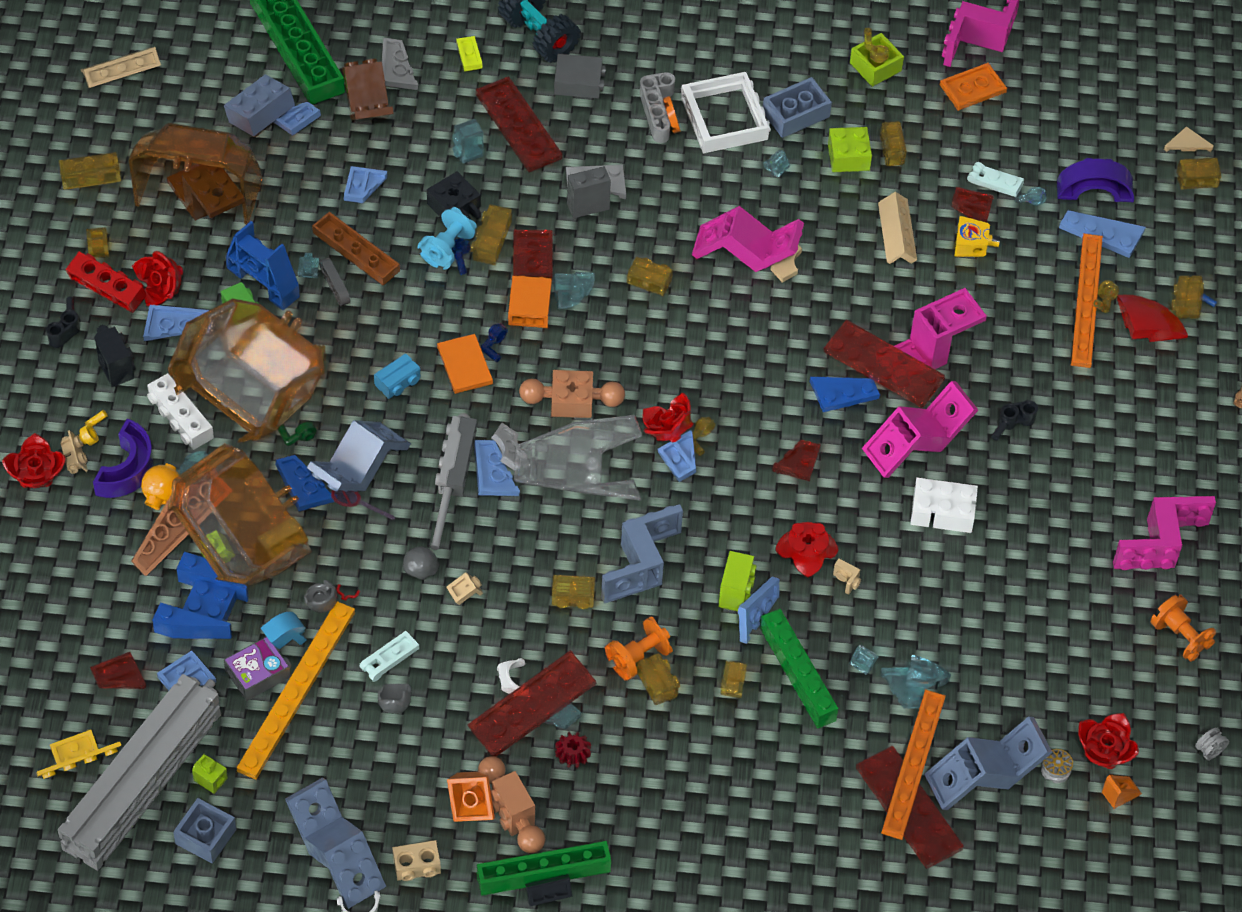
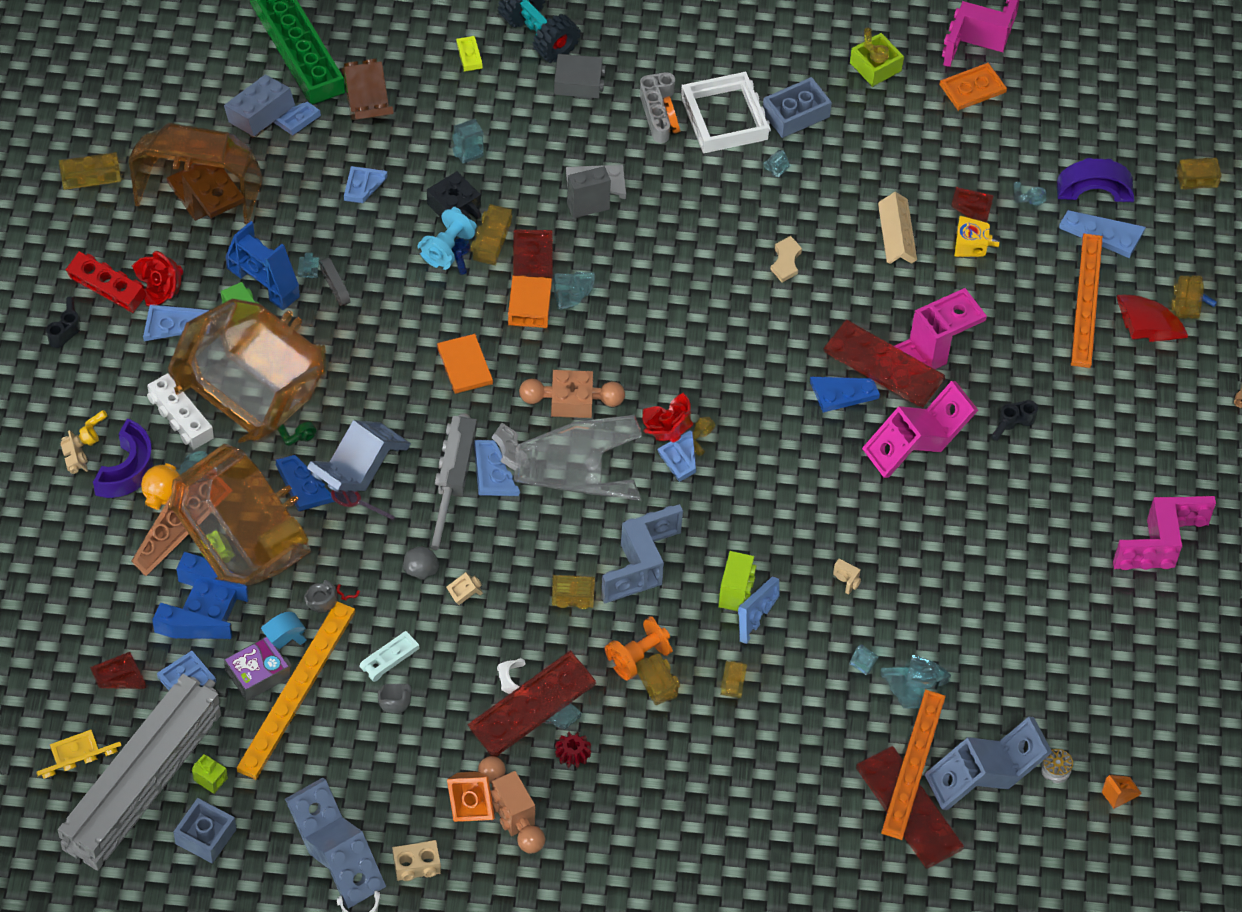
red brick [2,433,66,488] -> none
tan panel [81,47,161,88] -> none
clear yellow brick [86,227,109,257] -> none
black hinge [94,325,136,387] -> none
dark orange piece [312,212,400,285] -> none
dark azure brick [374,354,421,399] -> none
light grey wing [381,38,418,90] -> none
clear red plate [476,76,563,172] -> none
green brick [477,841,611,896] -> none
clear blue plate [481,323,508,362] -> none
black plate [525,874,573,906] -> none
clear yellow brick [627,257,673,296] -> none
dark pink bracket [692,206,804,272] -> none
green brick [760,609,838,729] -> none
clear red wing [772,440,821,481] -> none
red brick [775,522,839,578] -> none
lime brick [828,127,872,172] -> none
clear yellow brick [880,121,907,166] -> none
white piece [910,478,978,533] -> none
light aqua plate [967,162,1024,197] -> none
red brick [1078,713,1139,769] -> none
clear yellow plate [1093,280,1119,313] -> none
orange piece [1150,594,1216,662] -> none
tan tile [1164,127,1214,152] -> none
light grey wheel [1195,728,1229,760] -> none

